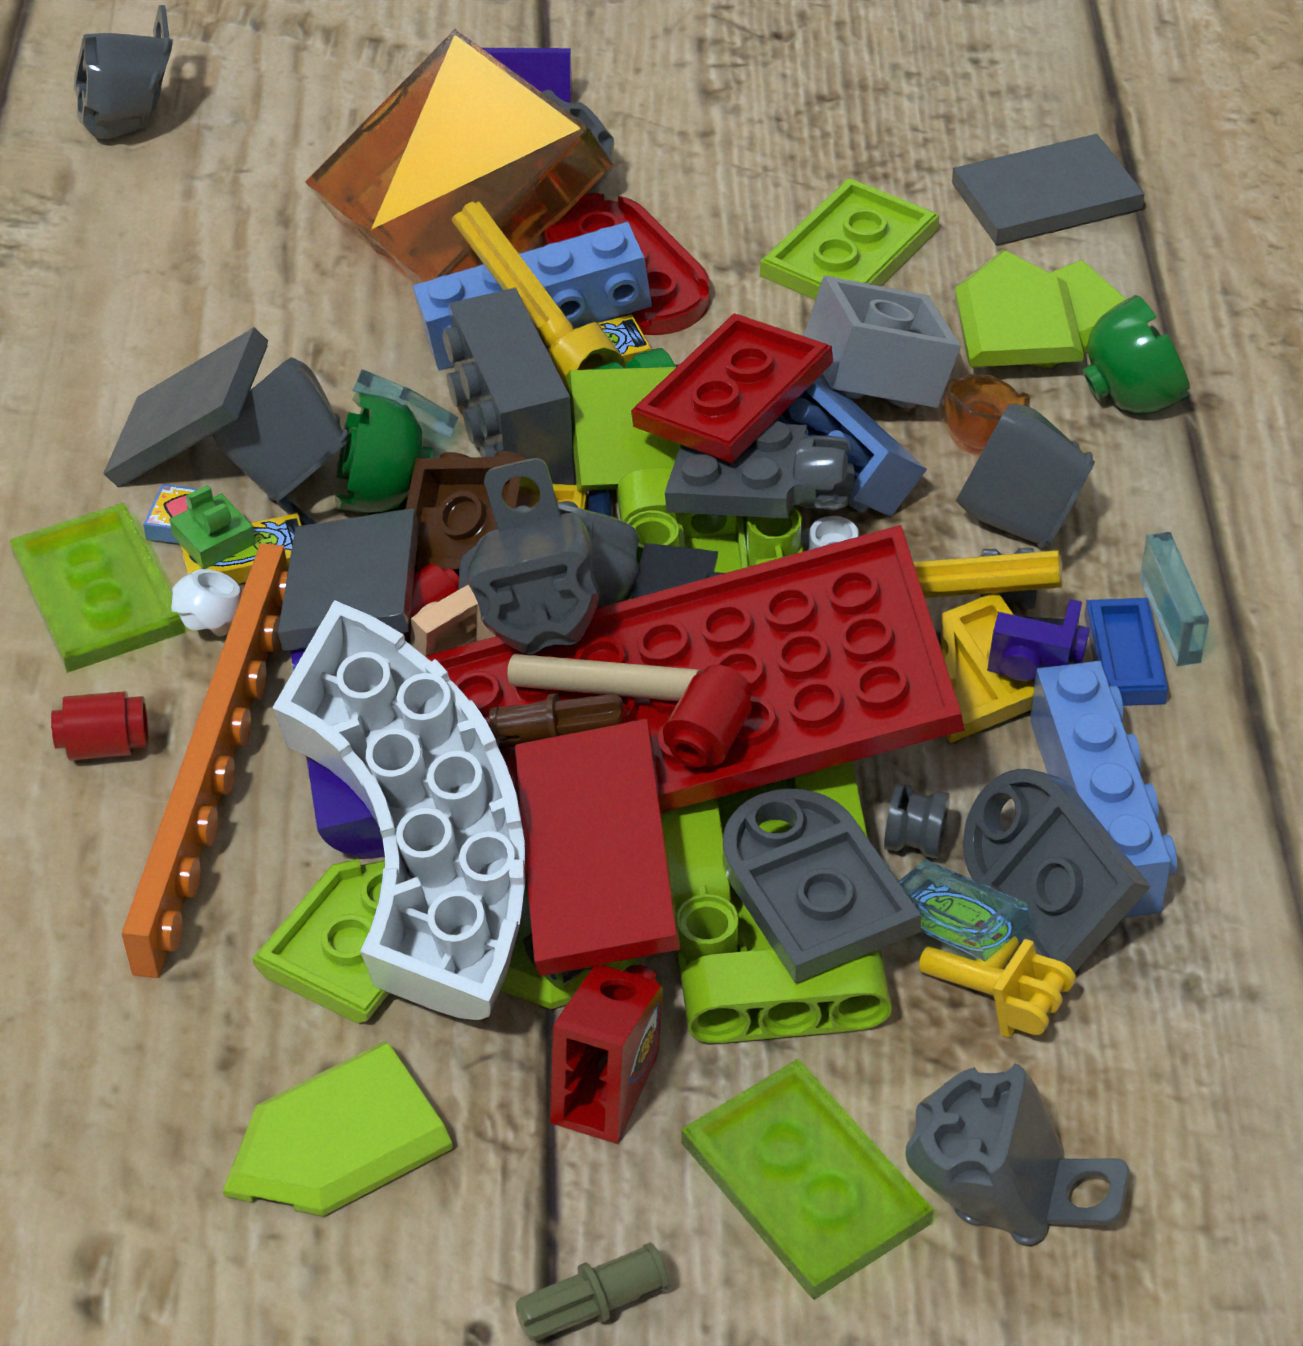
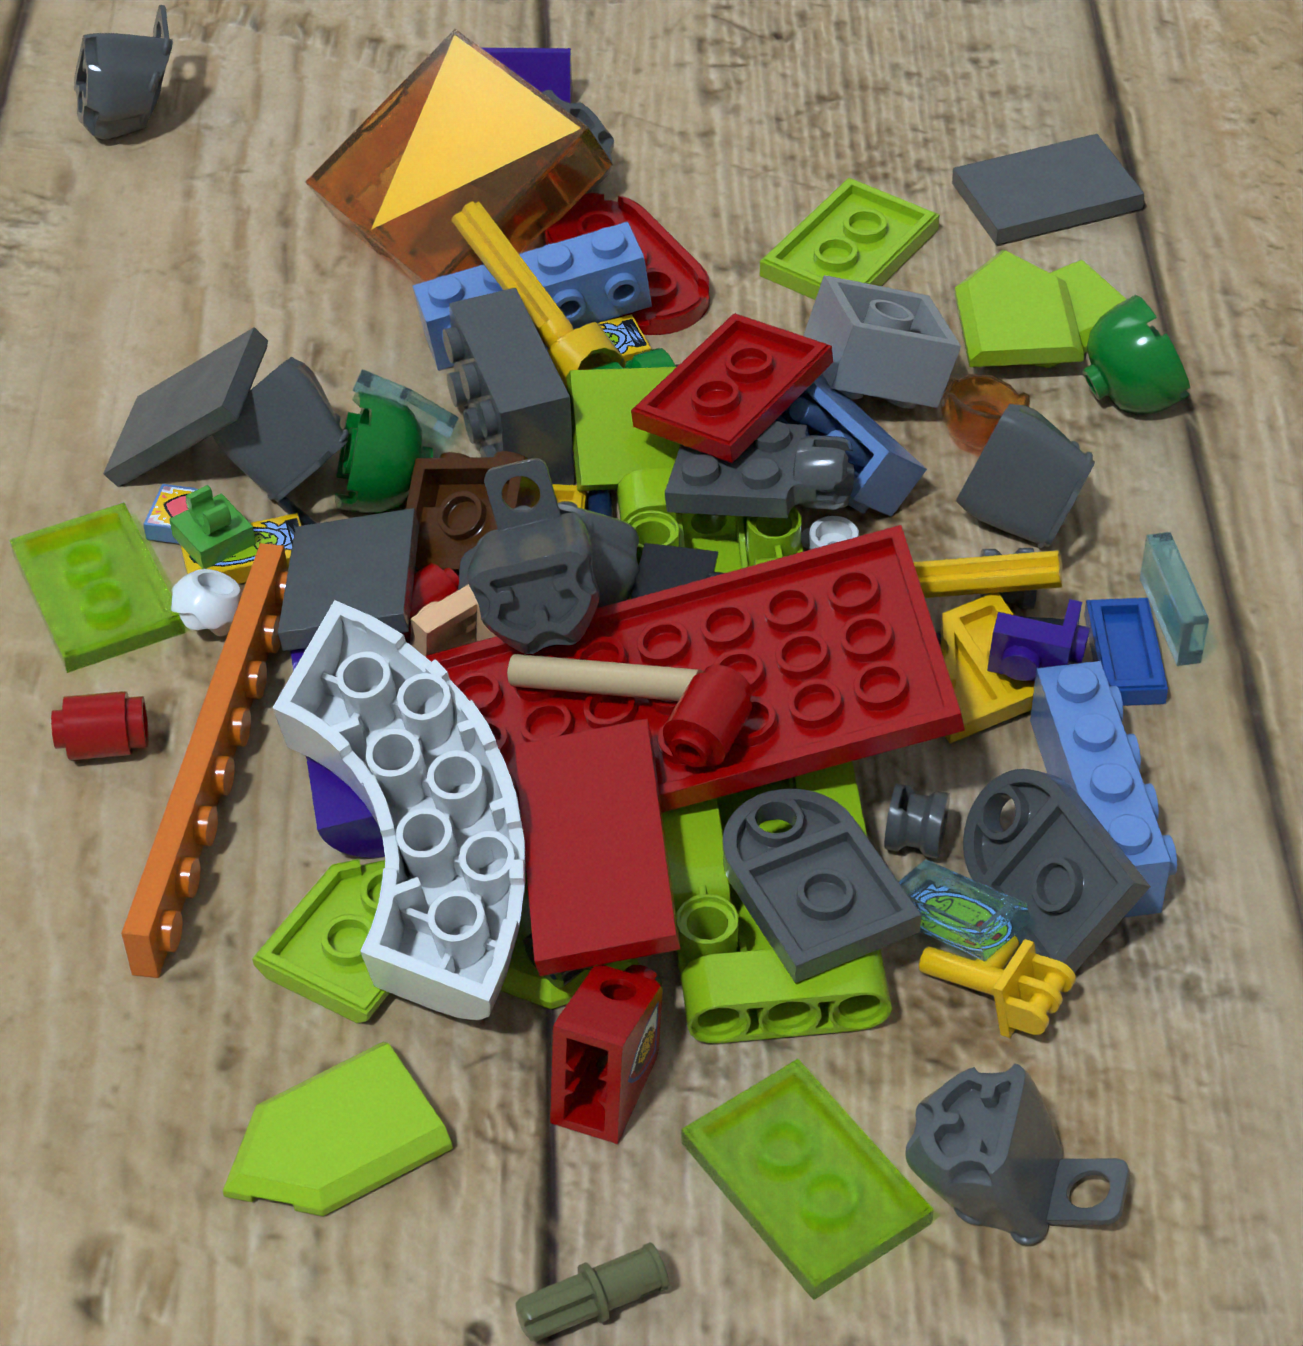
reddish brown axle [489,694,626,750] -> none

